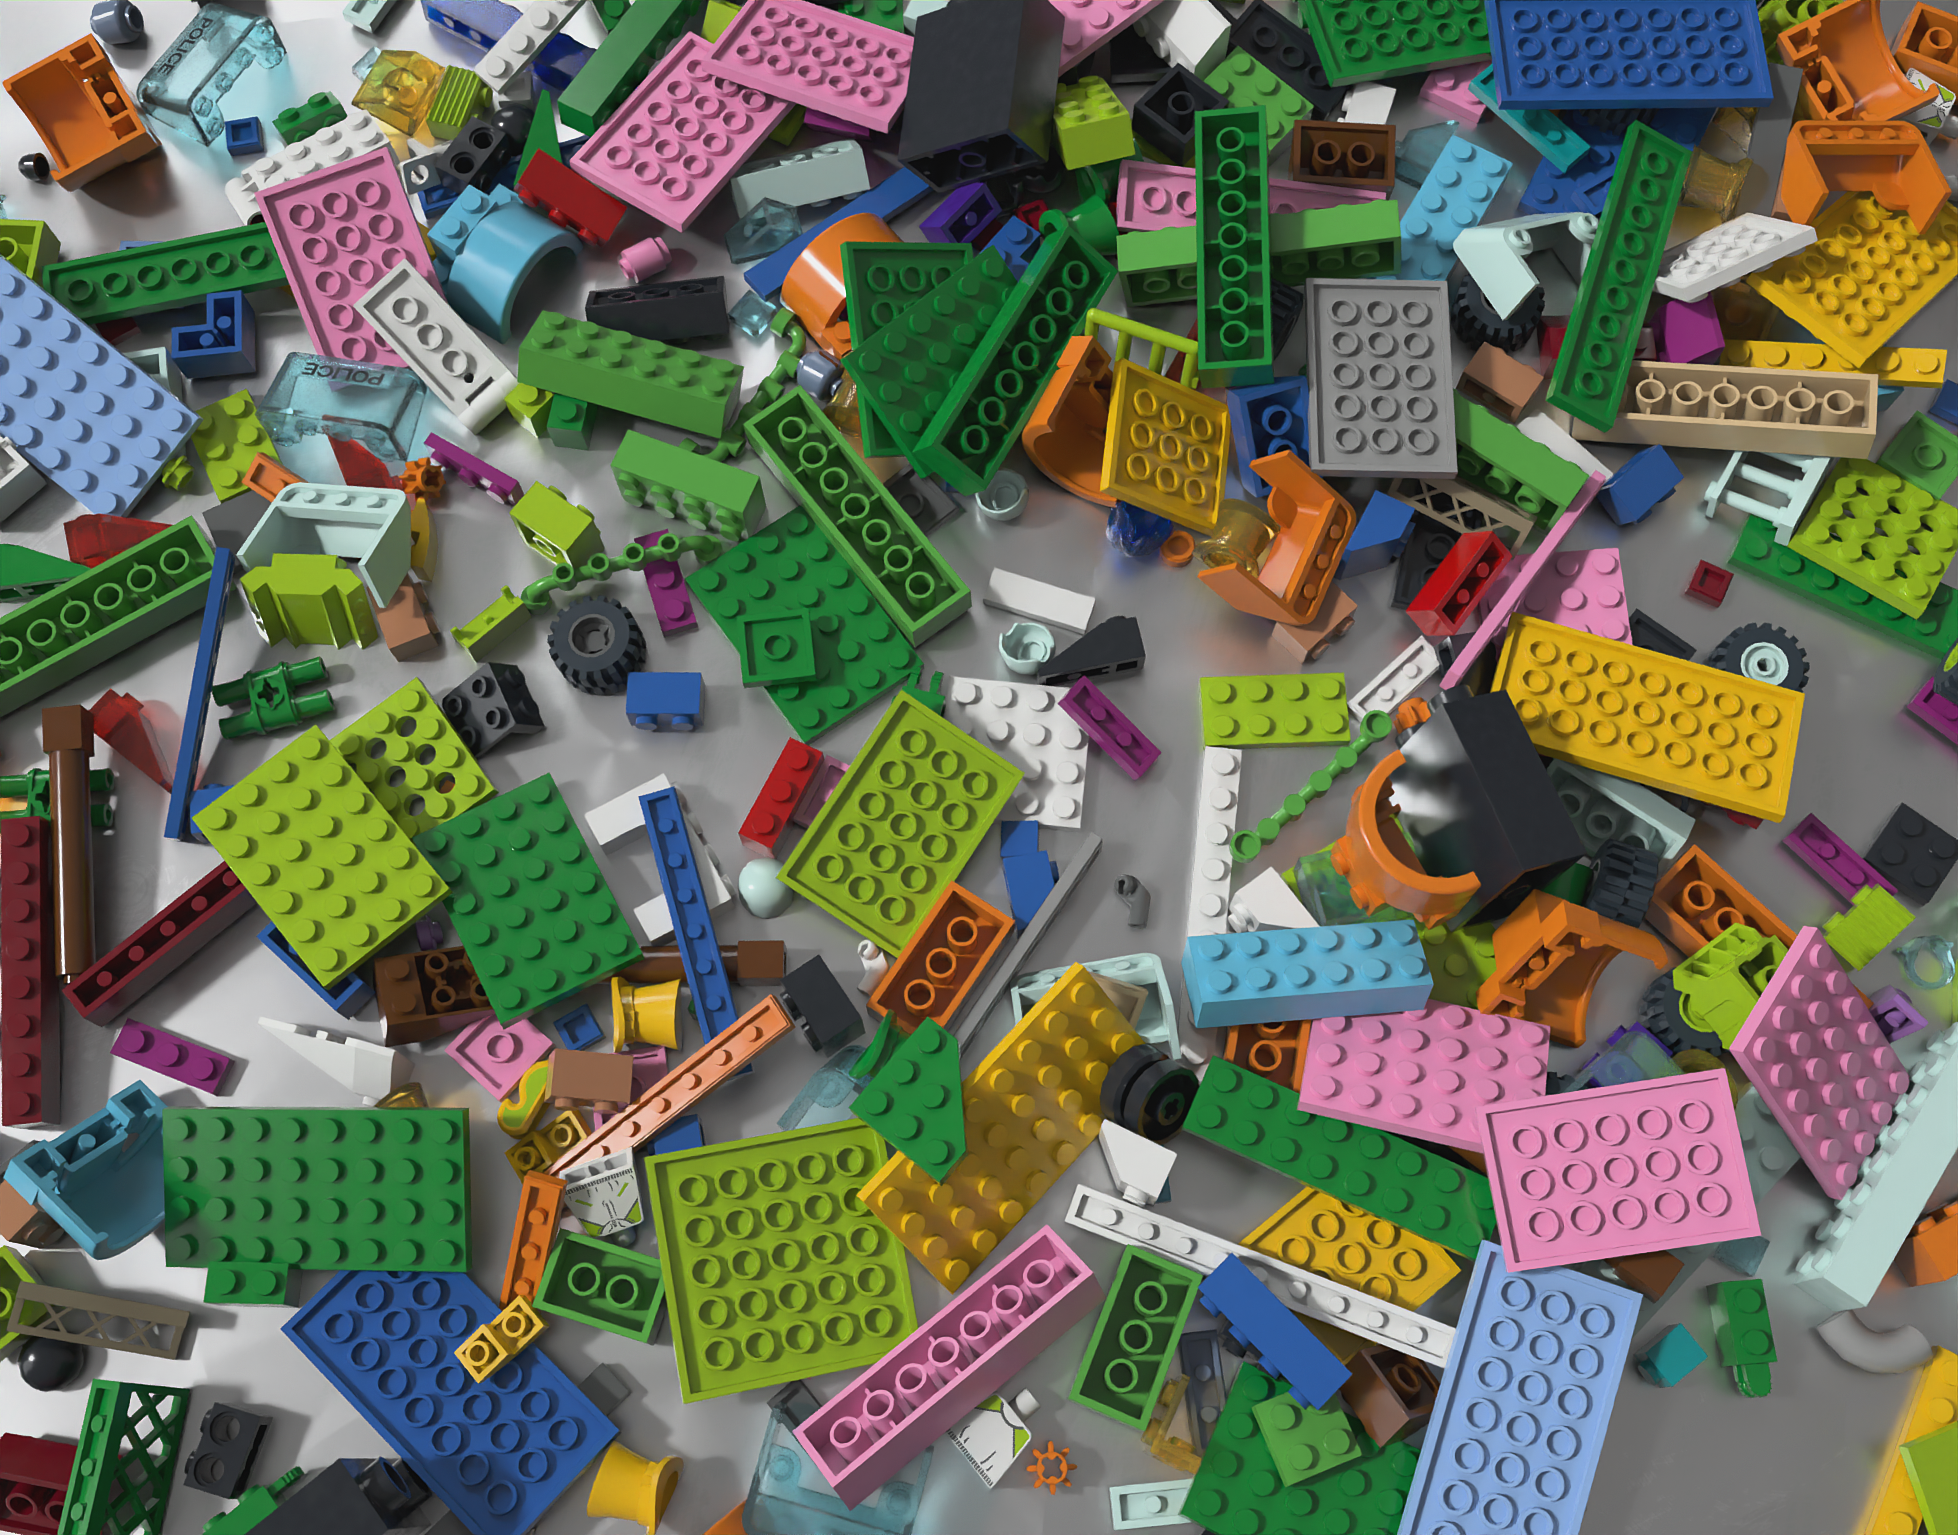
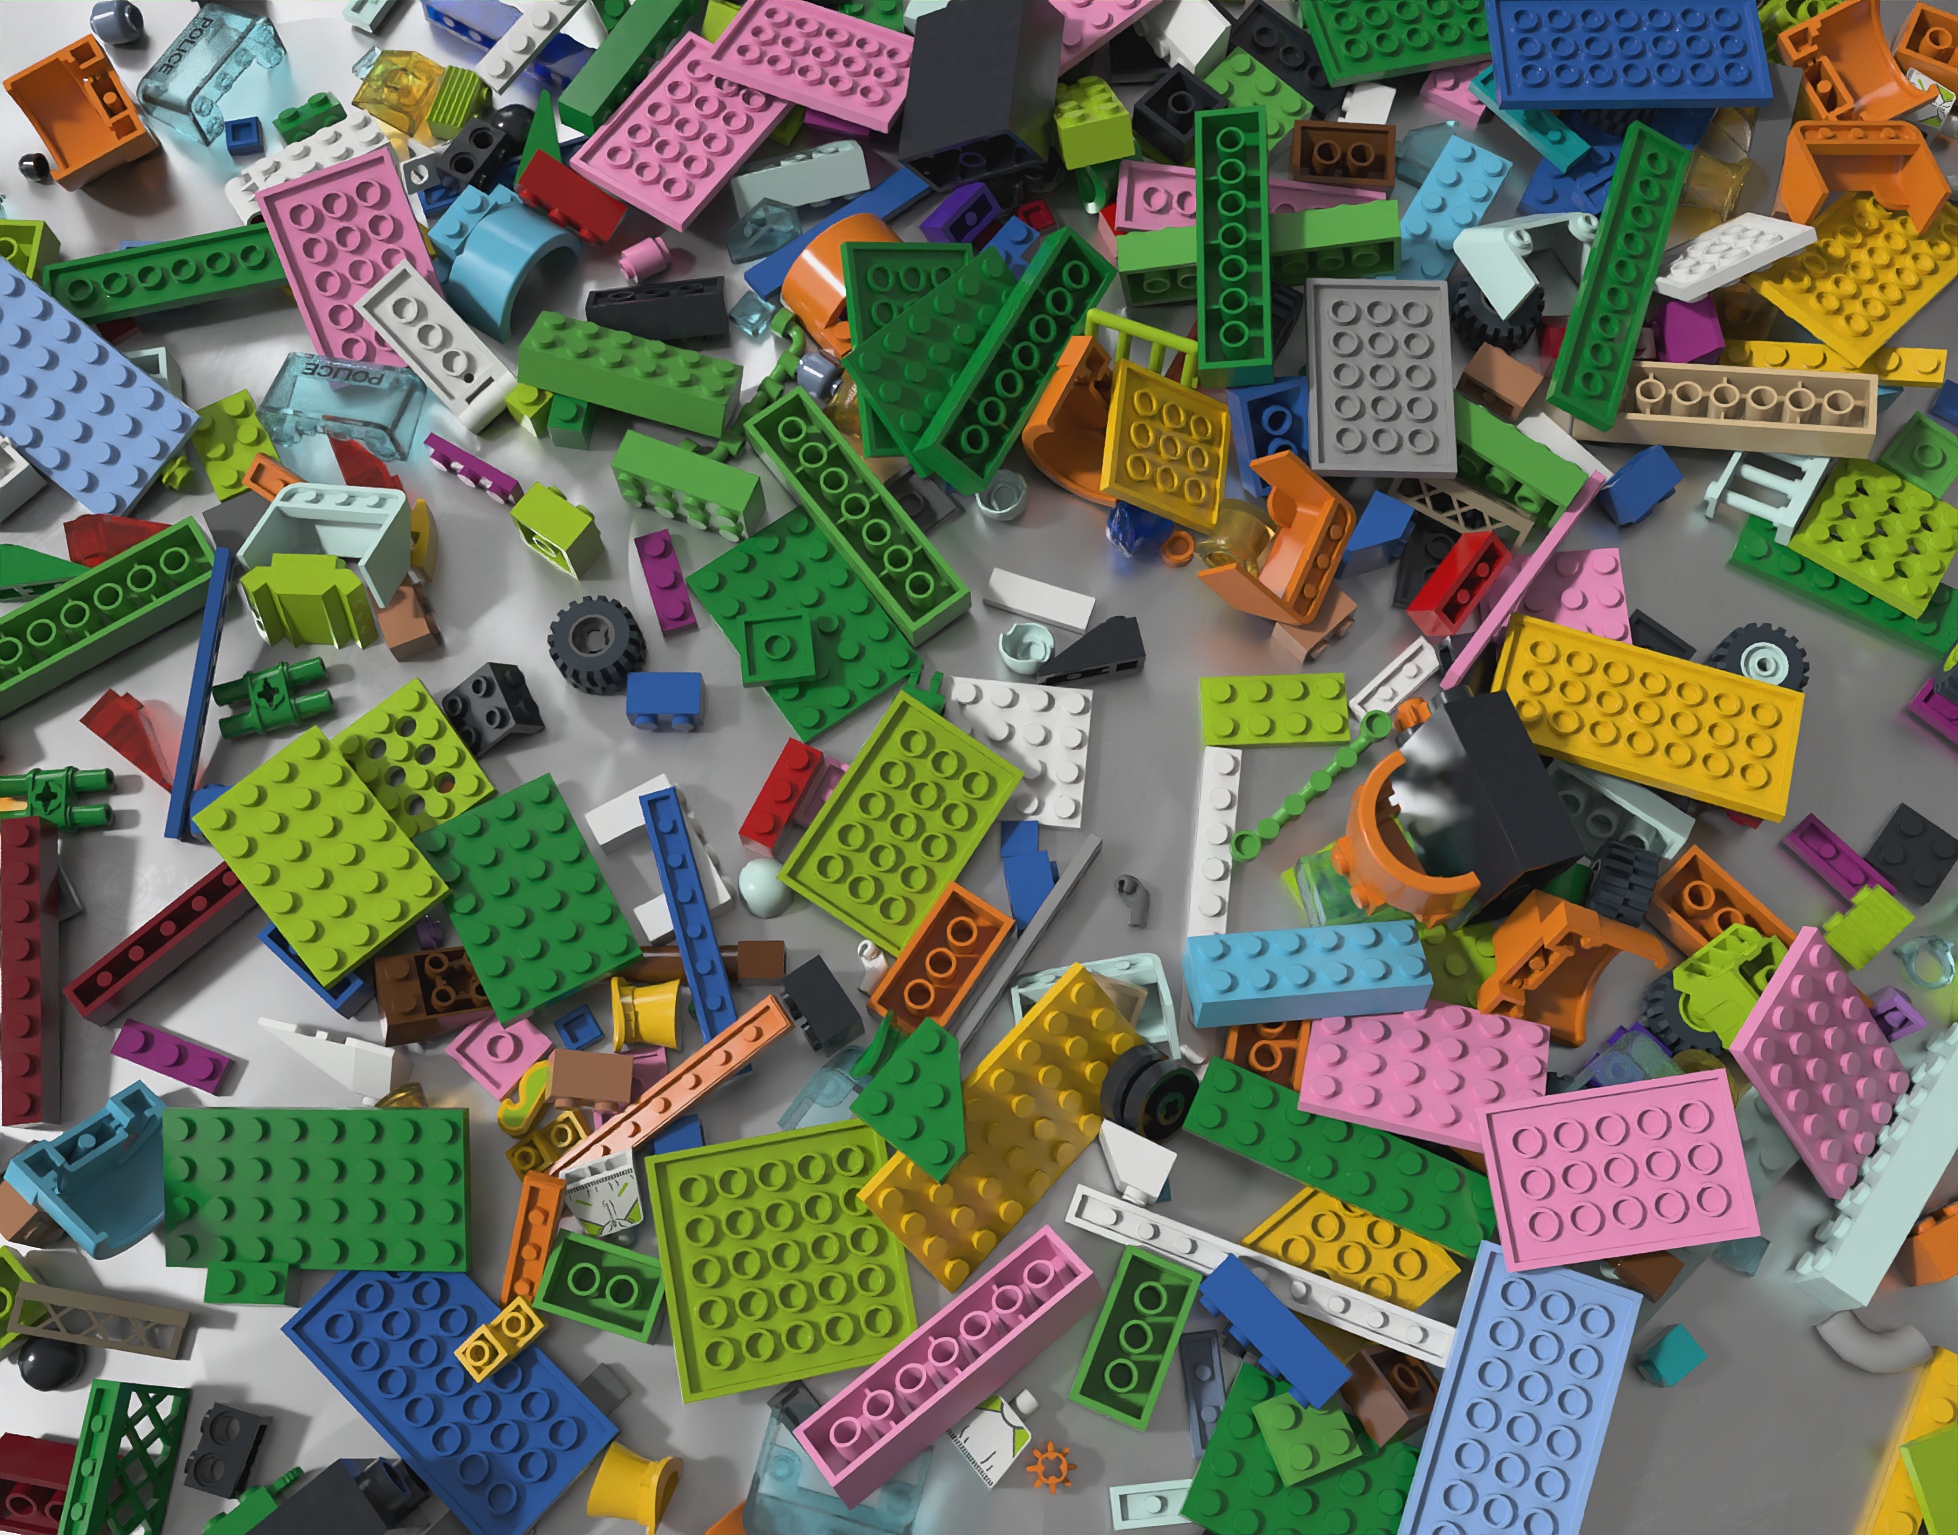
reddish brown brick [42,705,96,985] -> none
blue brick [171,290,255,379] -> none
orange gear [399,457,446,502] -> none
lime hinge [450,585,532,663] -> none
white plate [498,72,533,108] -> none
bright green bar [521,533,723,615] -> none
green hat [1039,194,1119,256] -> none
magenta plate [1057,675,1162,781] -> none
clear yellow bracket [1140,1374,1202,1475] -> none
white slope [1228,866,1320,933] -> none
dark red tile [1685,560,1734,608] -> none
green hinge [1706,1279,1777,1398] -> none

